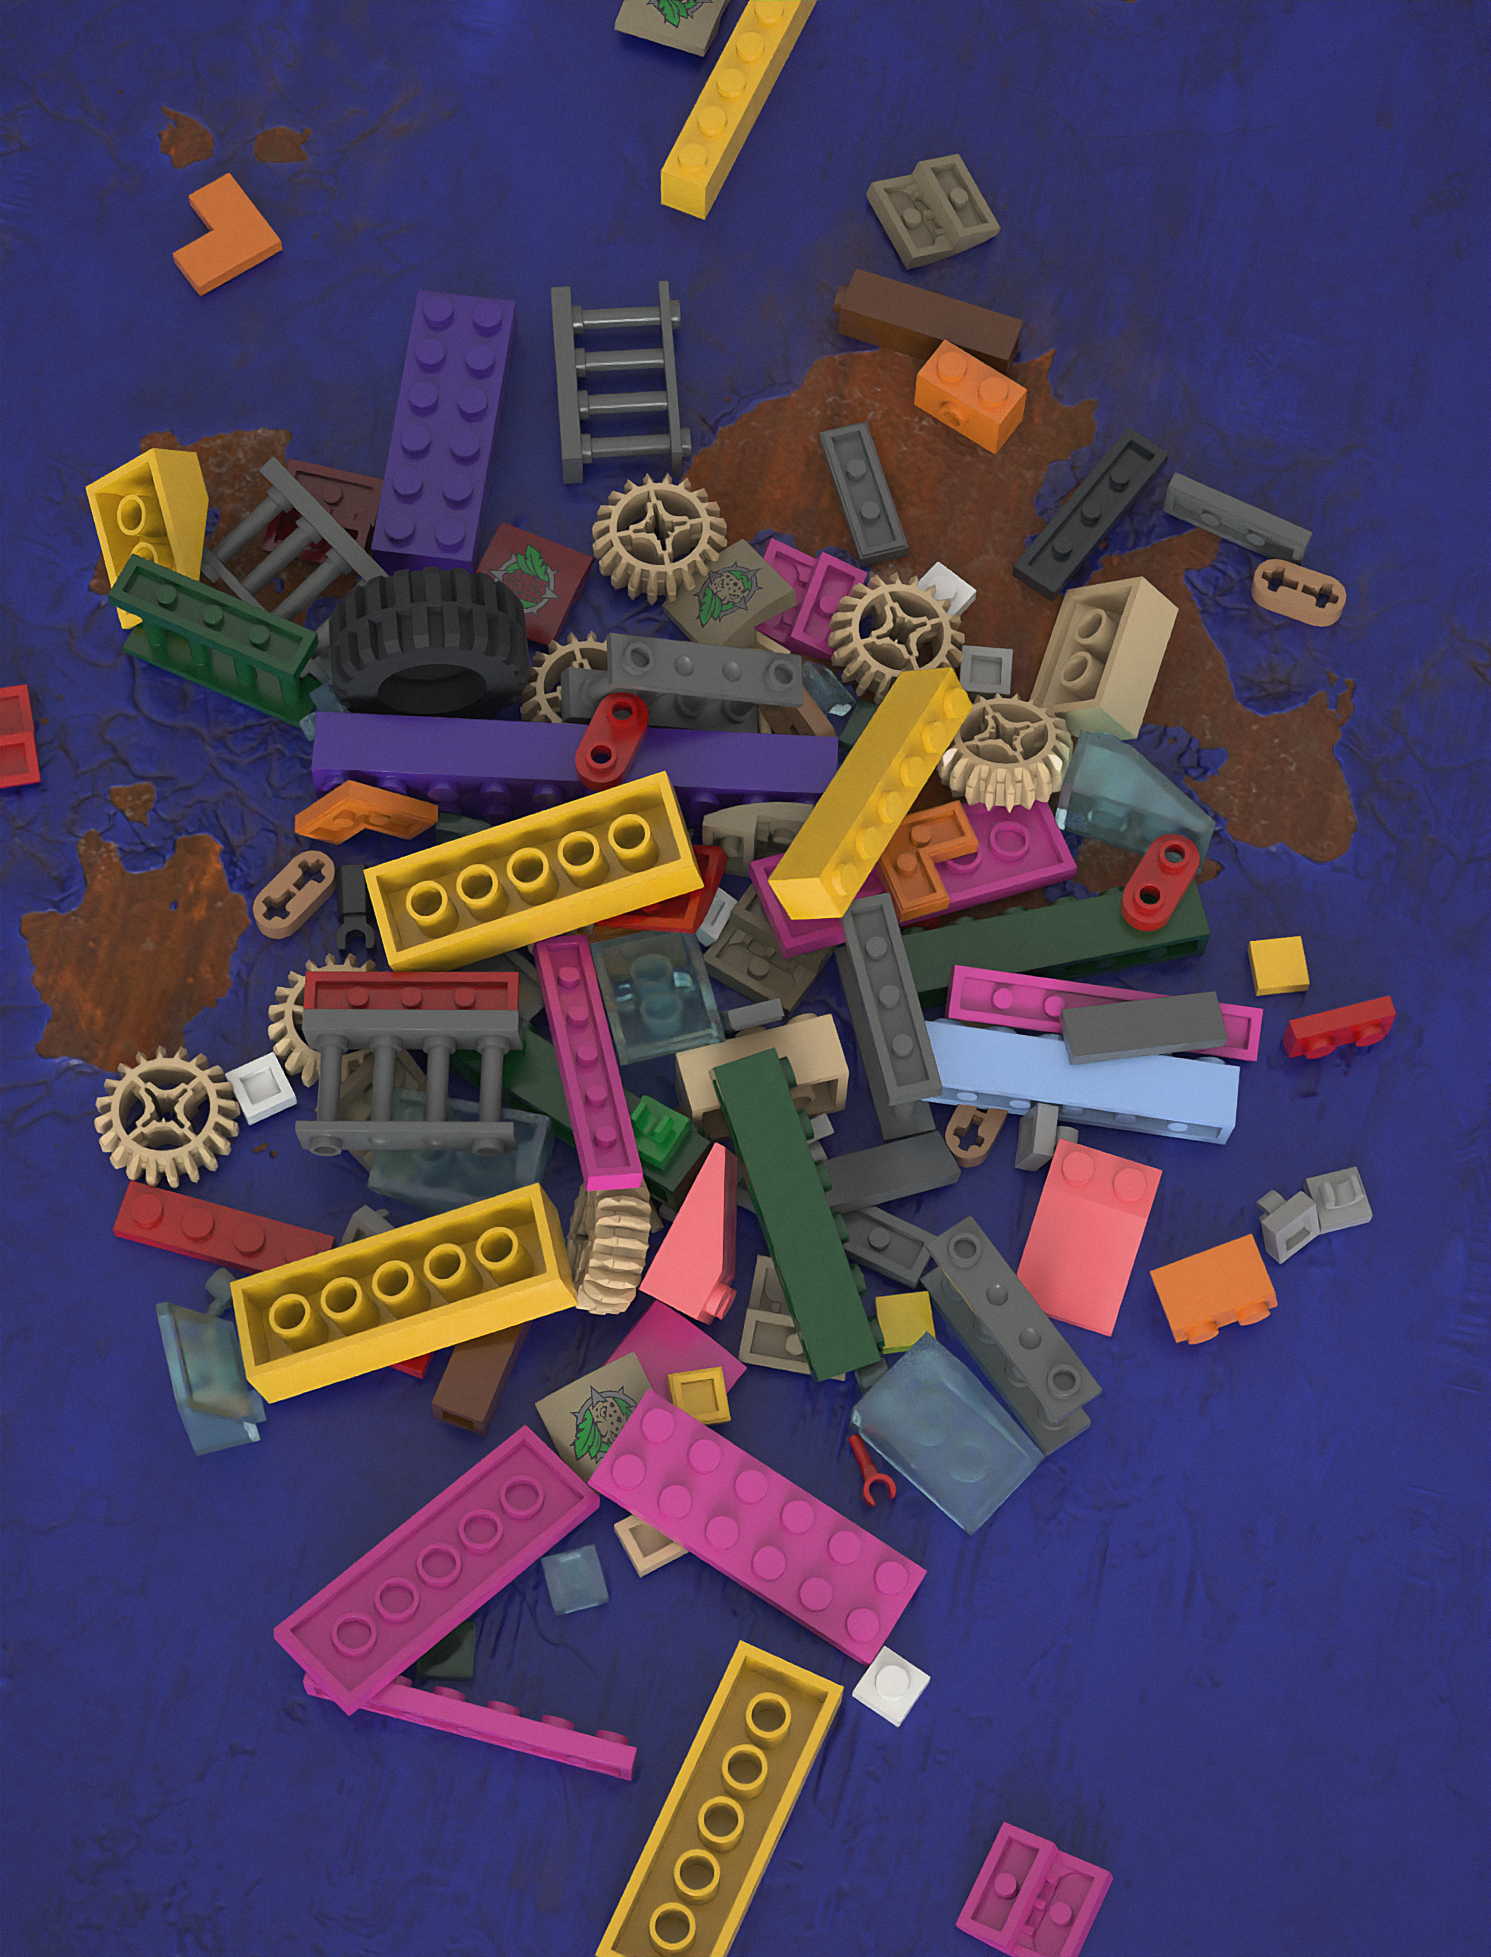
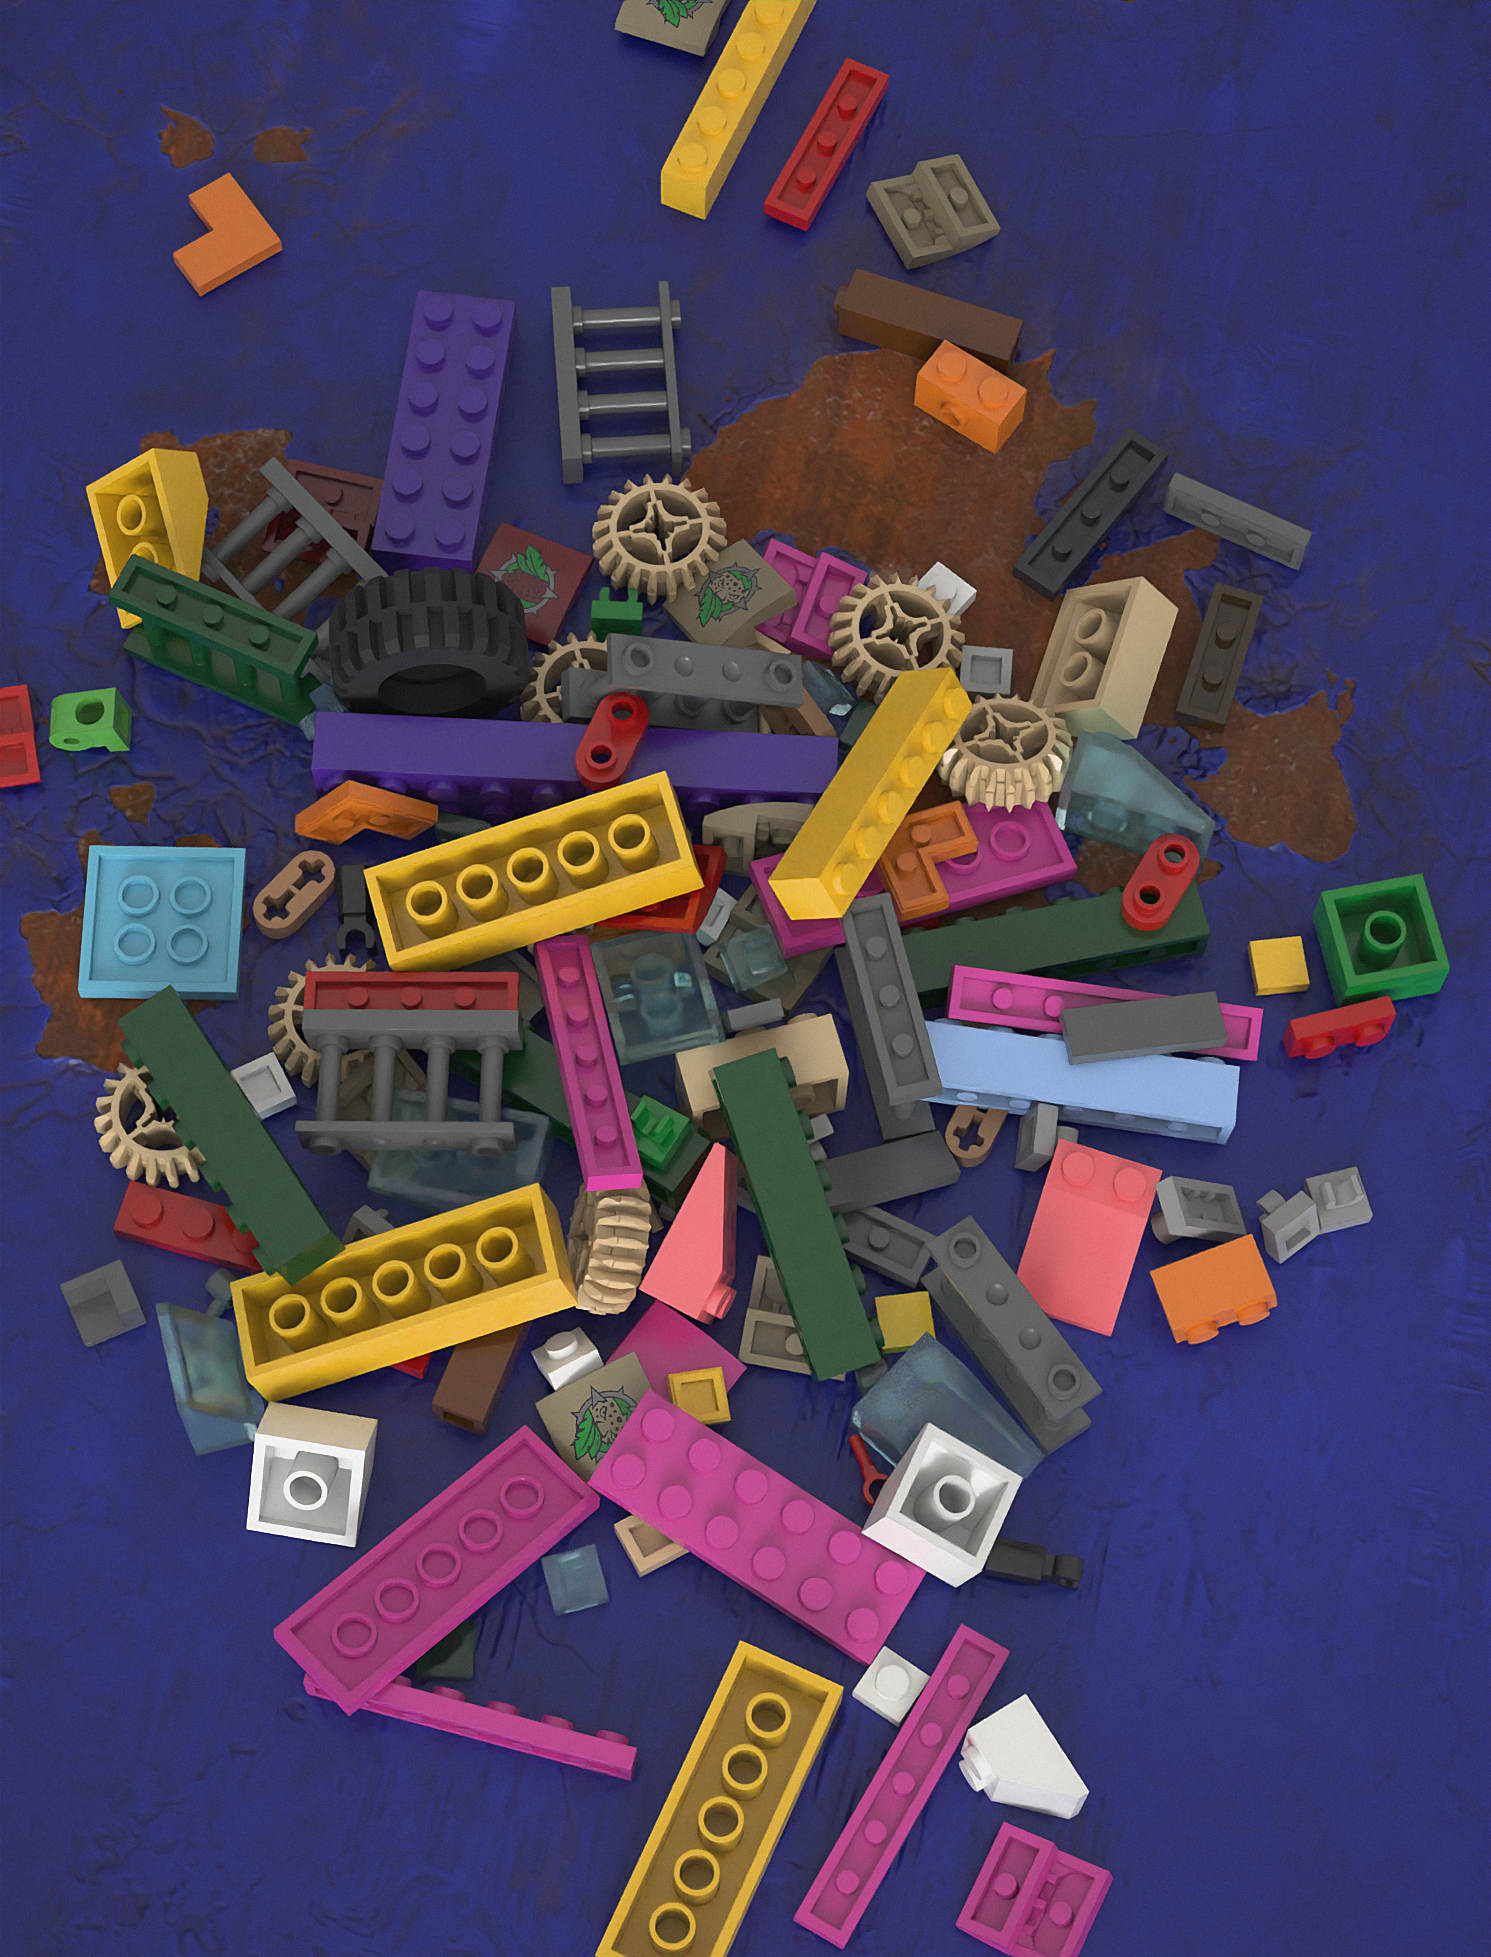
dark grey tile [818,421,909,567] -> none
medium nougat beam [1251,559,1347,627] -> none
none -> bright green leg [49,687,132,752]
none -> dark grey panel [60,1259,147,1347]
none -> medium azure plate [78,845,248,1000]
none -> dark green brick [117,984,346,1286]
none -> white slope [247,1402,378,1547]
none -> white plate [531,1327,604,1391]
none -> green tile [591,587,643,643]
none -> clear light blue tile [717,924,789,993]
none -> red plate [763,58,890,232]
none -> dark pink plate [793,1623,1010,1950]
none -> white slope [861,1422,1023,1588]
none -> white slope [959,1694,1089,1819]
none -> black bar [985,1536,1084,1590]
none -> light grey tile [1151,1176,1247,1244]
none -> dark brown plate [1173,582,1264,734]
none -> green brick [1312,873,1450,1008]

